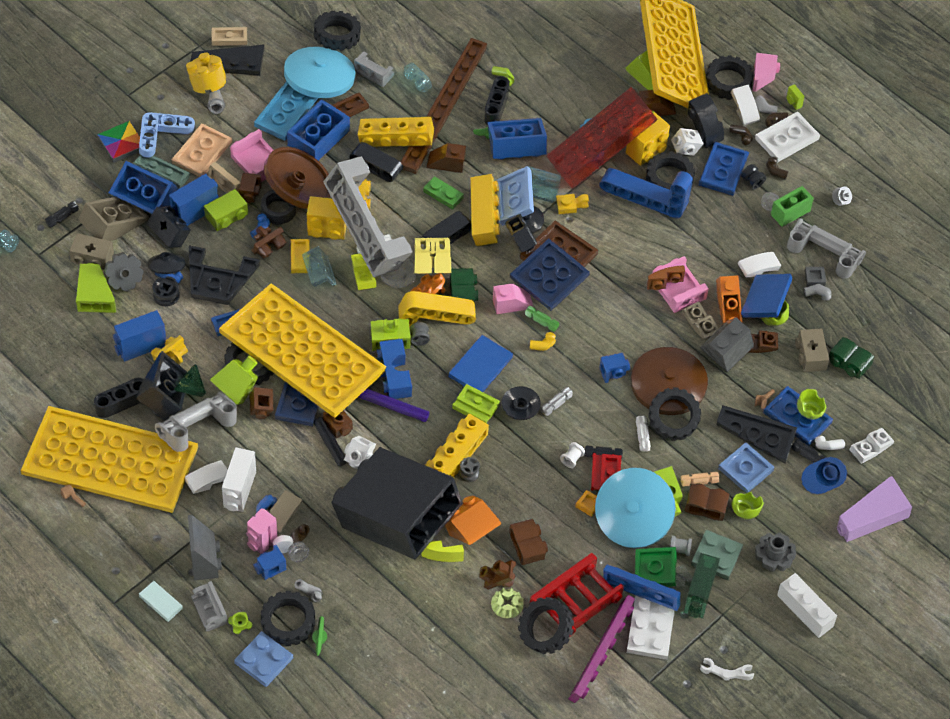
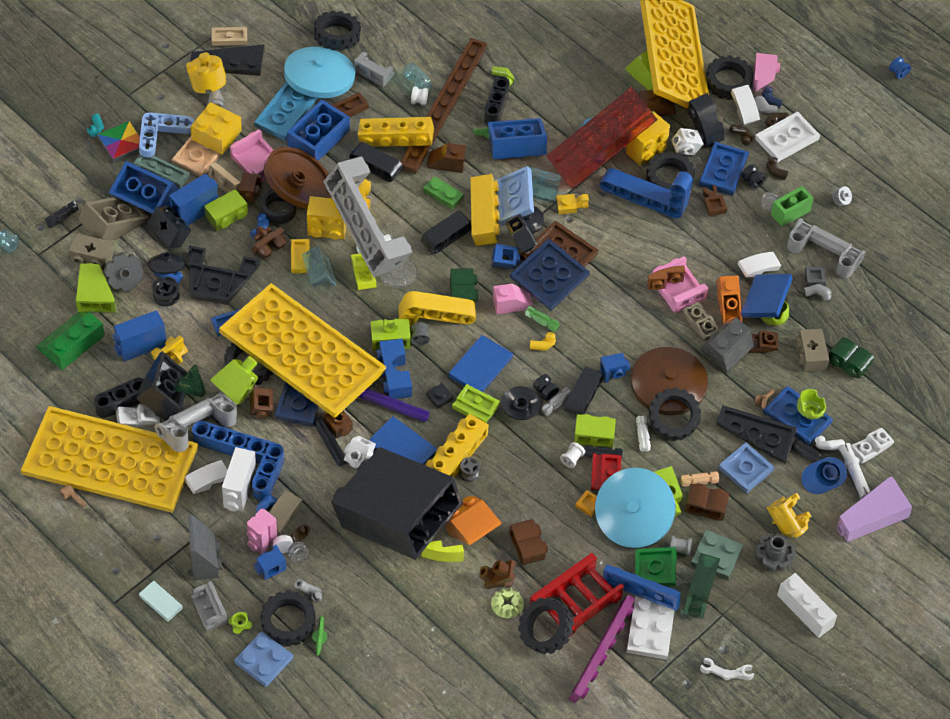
orange plate [410,273,446,294] -> none
light yellow hips [413,238,452,274] -> none
lime hair [731,492,764,520] -> none
lime plate [786,84,805,110] -> none
none -> green slope [36,312,105,370]
none -> teal arm [87,114,104,137]
none -> white slope [116,404,160,427]
none -> yellow brick [191,102,242,155]
none -> blue beam [192,421,284,501]
none -> blue tile [369,416,437,465]
none -> white wheel [411,86,428,106]
none -> black plate [426,383,453,409]
none -> blue brick [491,244,520,269]
none -> black wheel [533,374,560,401]
none -> black beam [564,366,604,416]
none -> lime brick [574,414,616,448]
none -> reddish brown plate [703,185,727,216]
none -> dark blue arm [761,85,783,109]
none -> yellow piece [767,493,811,538]
none -> white pin [839,443,870,499]
none -> blue wheel [889,57,911,79]

